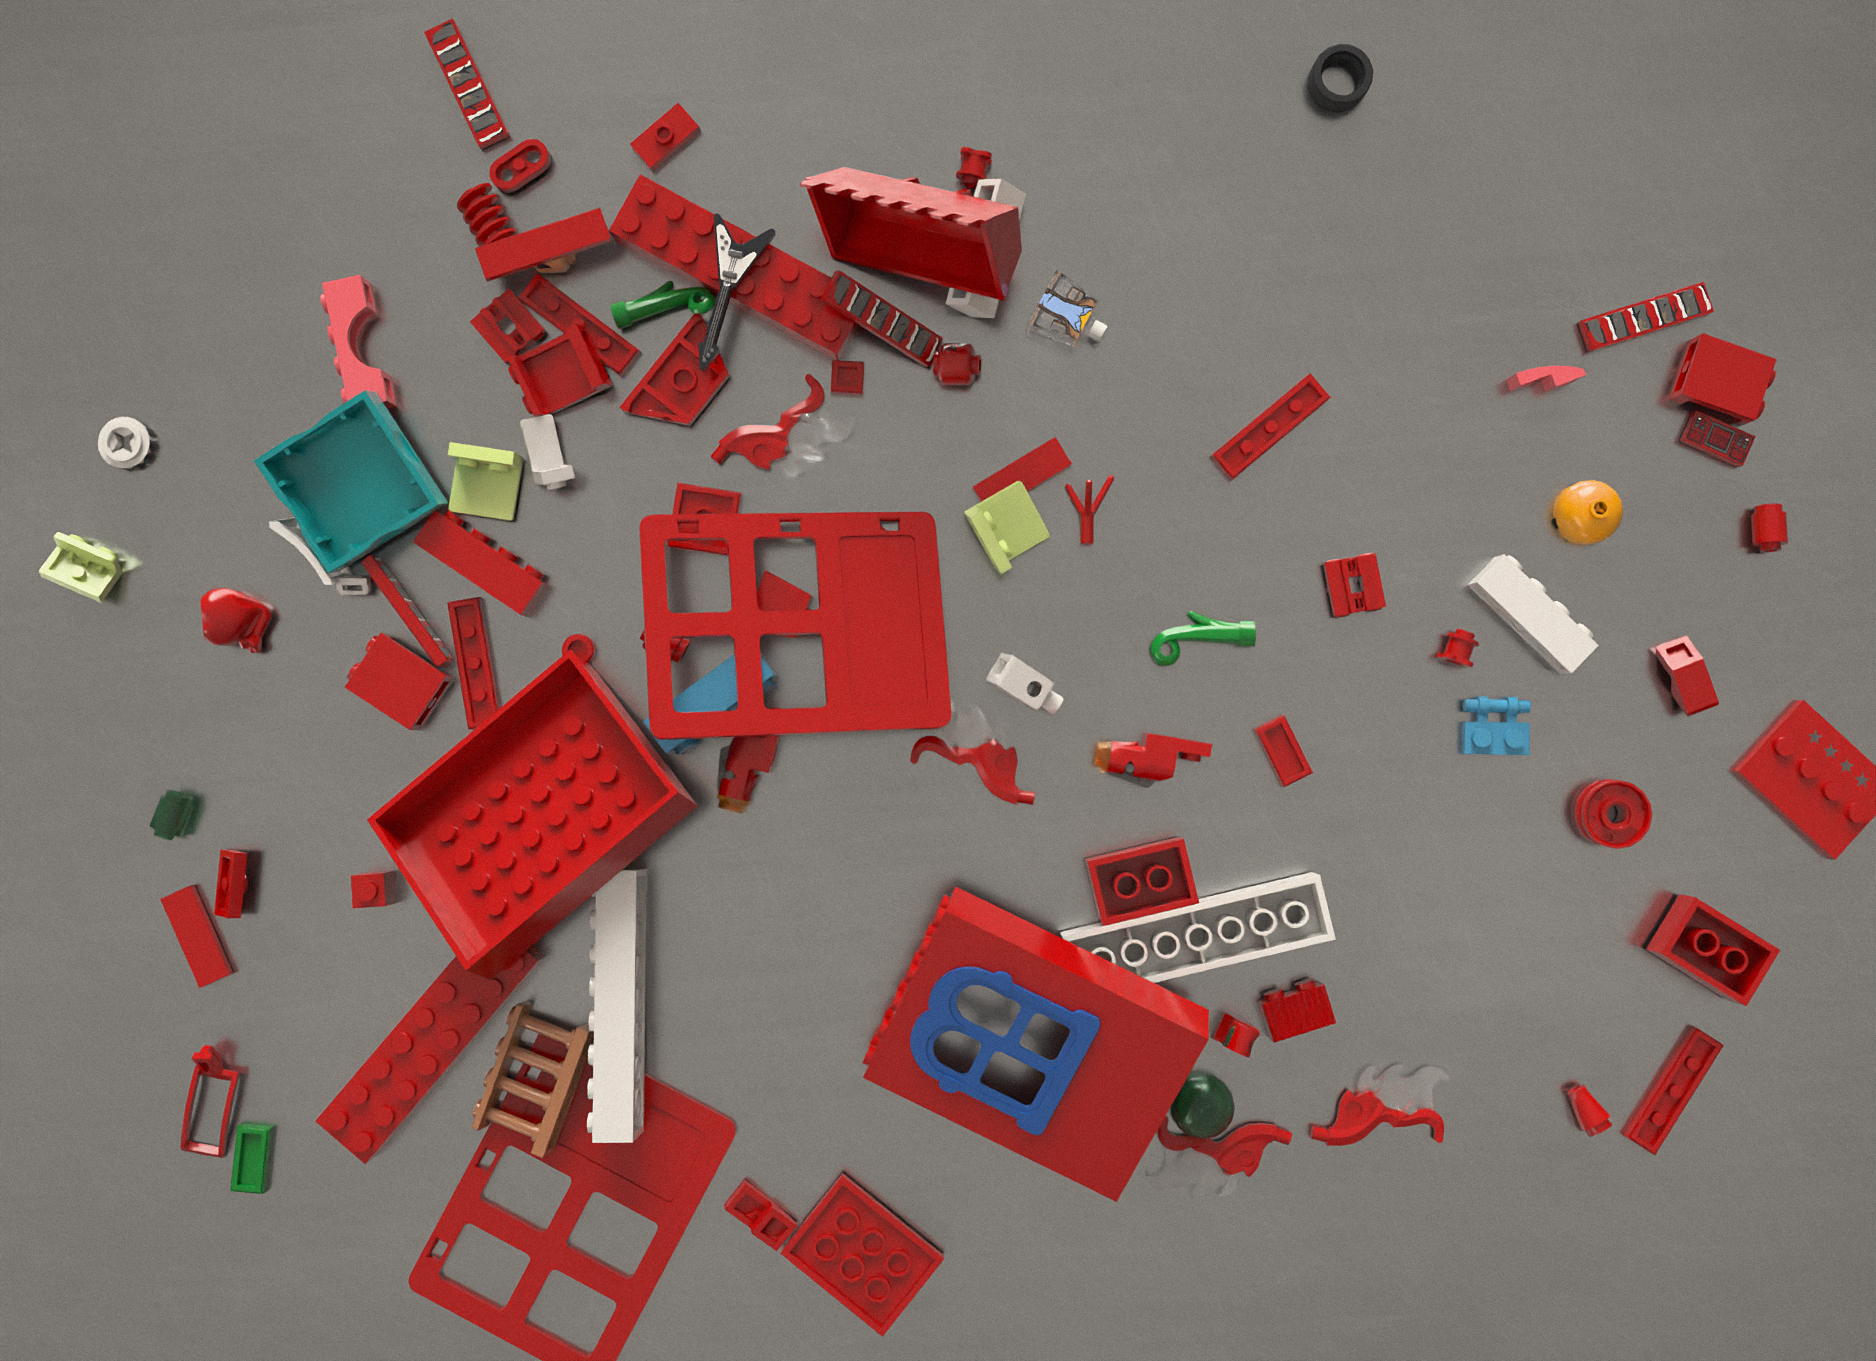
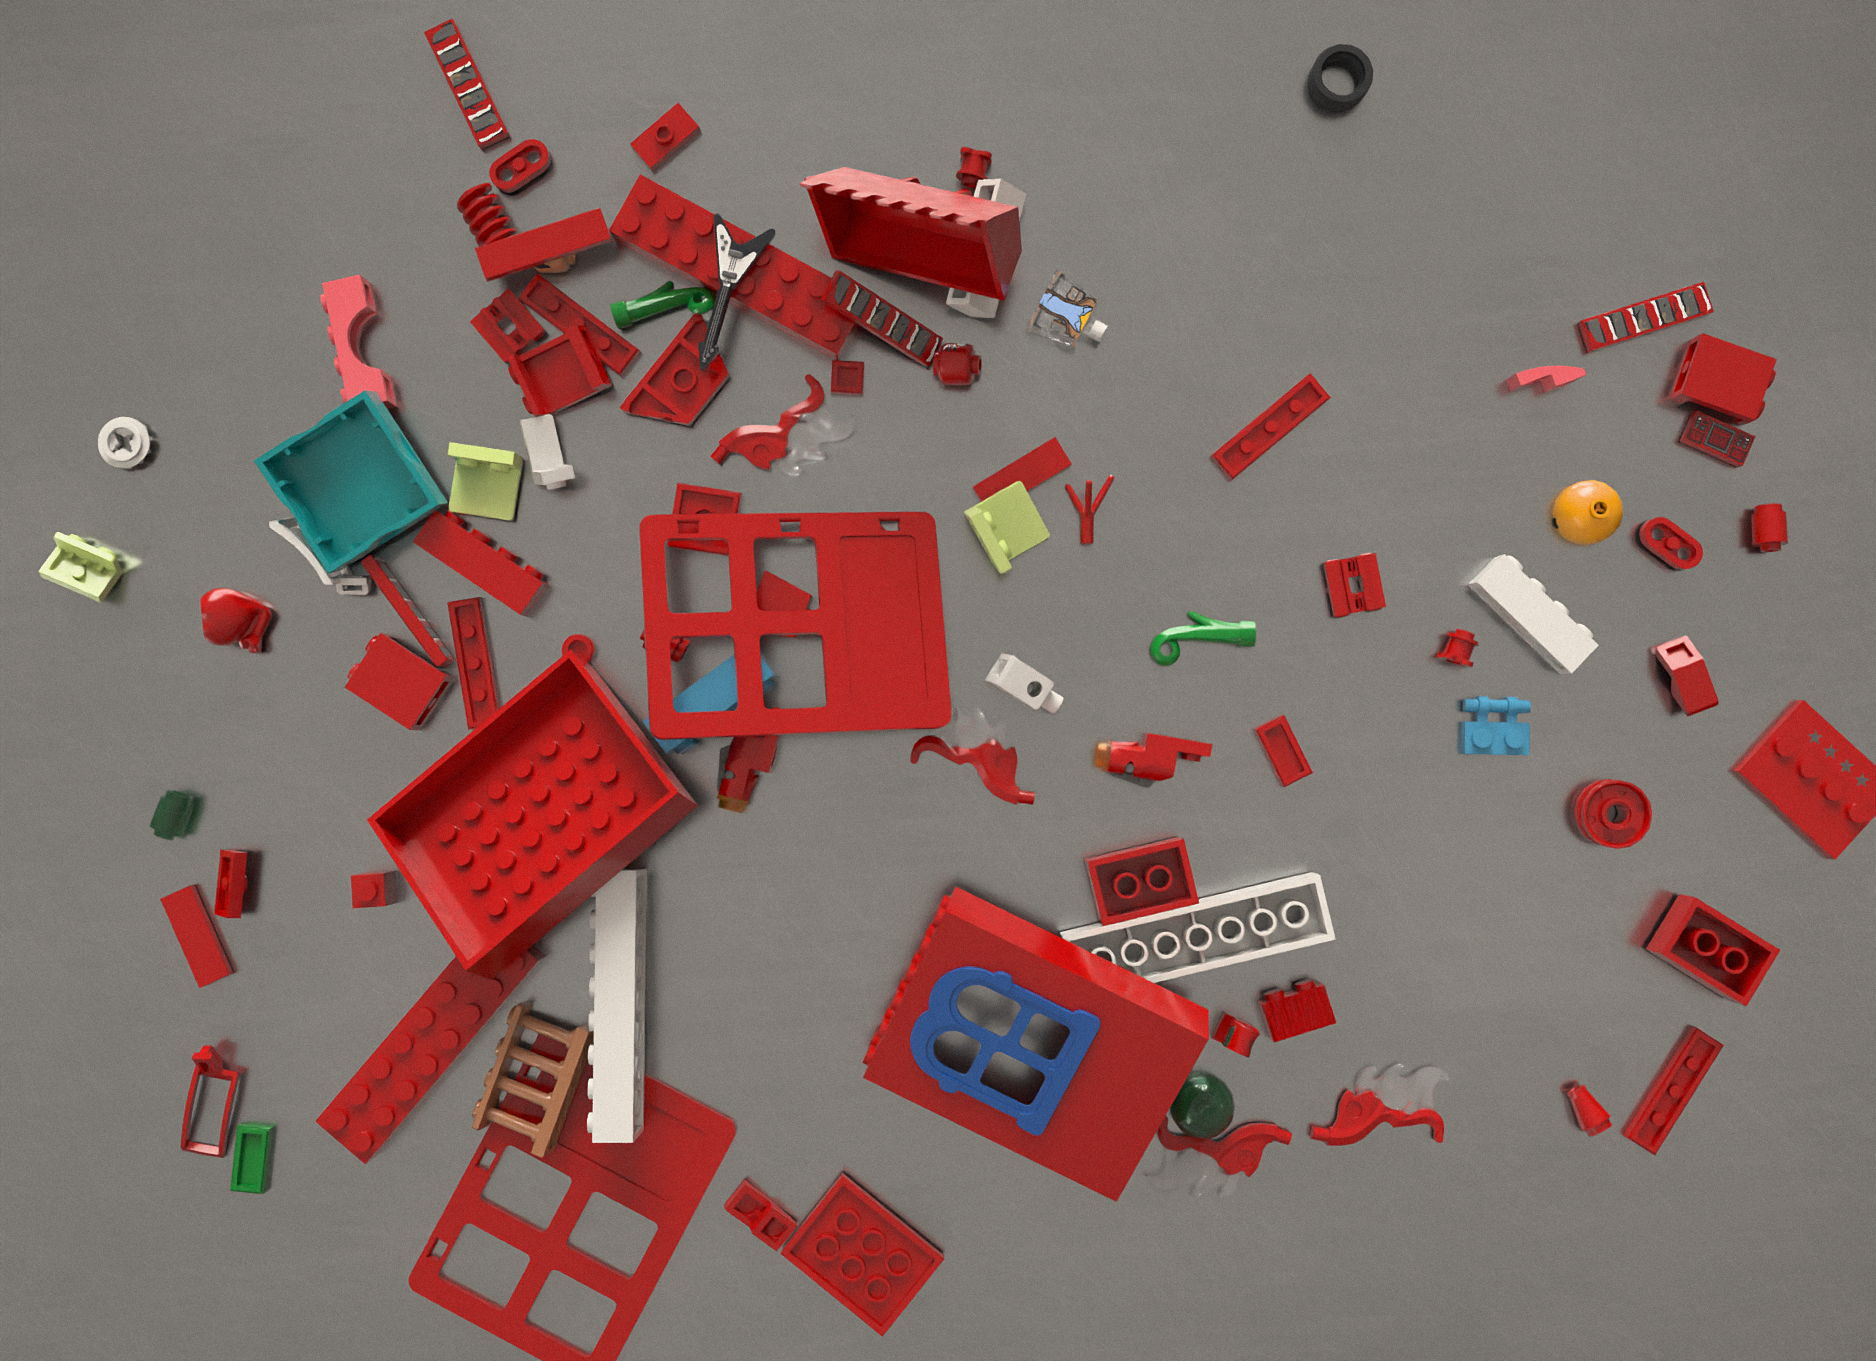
none -> red plate [1639,517,1703,570]

